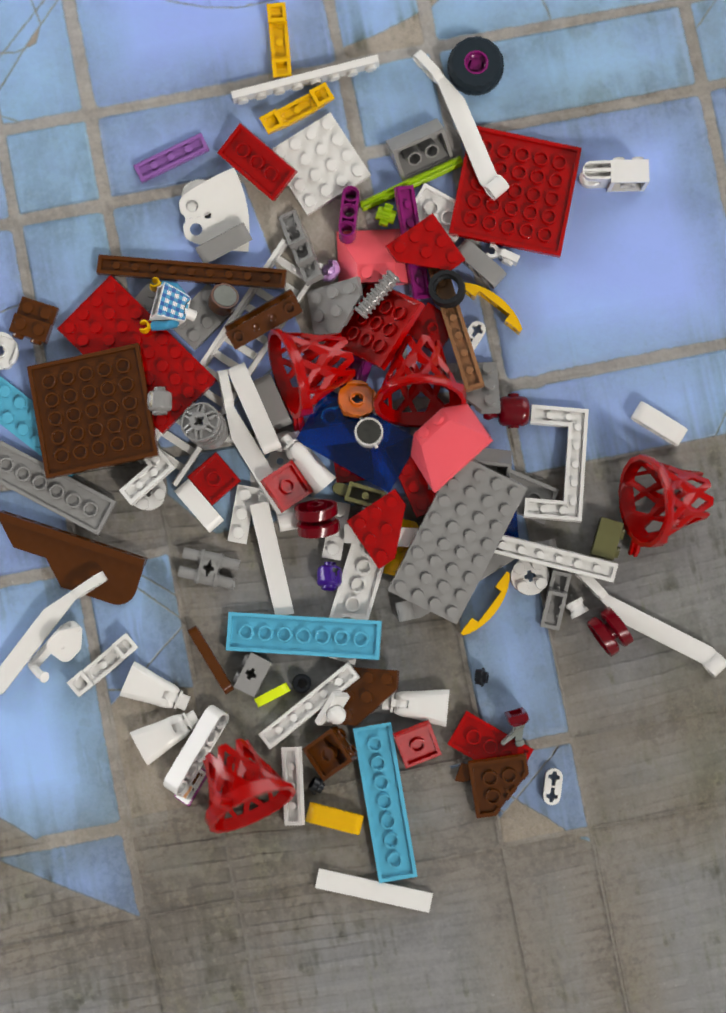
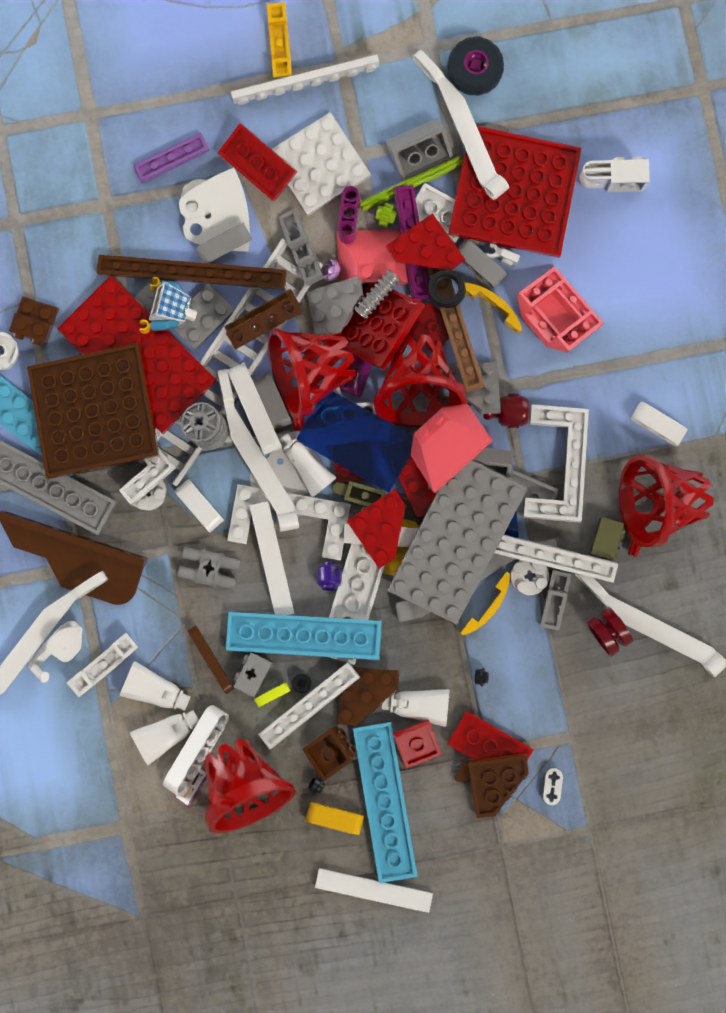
light grey head [147,387,172,415] -> none
red plate [187,452,241,506] -> none
piece [208,283,239,316] -> none
yellow slope [259,82,334,135] -> none
red plate [260,460,314,513] -> none
white plate [281,747,305,826] -> none
dark red wheel [294,499,340,539] -> none
white tile [315,692,350,726] -> none
orange plate [338,380,376,418] -> none
pearl dark grey piece [354,417,383,449] -> none
white beam [467,321,486,350] -> none
piece [500,707,529,747] -> none
white wheel [565,597,589,619] -> none
none -> coral slope [517,266,604,352]

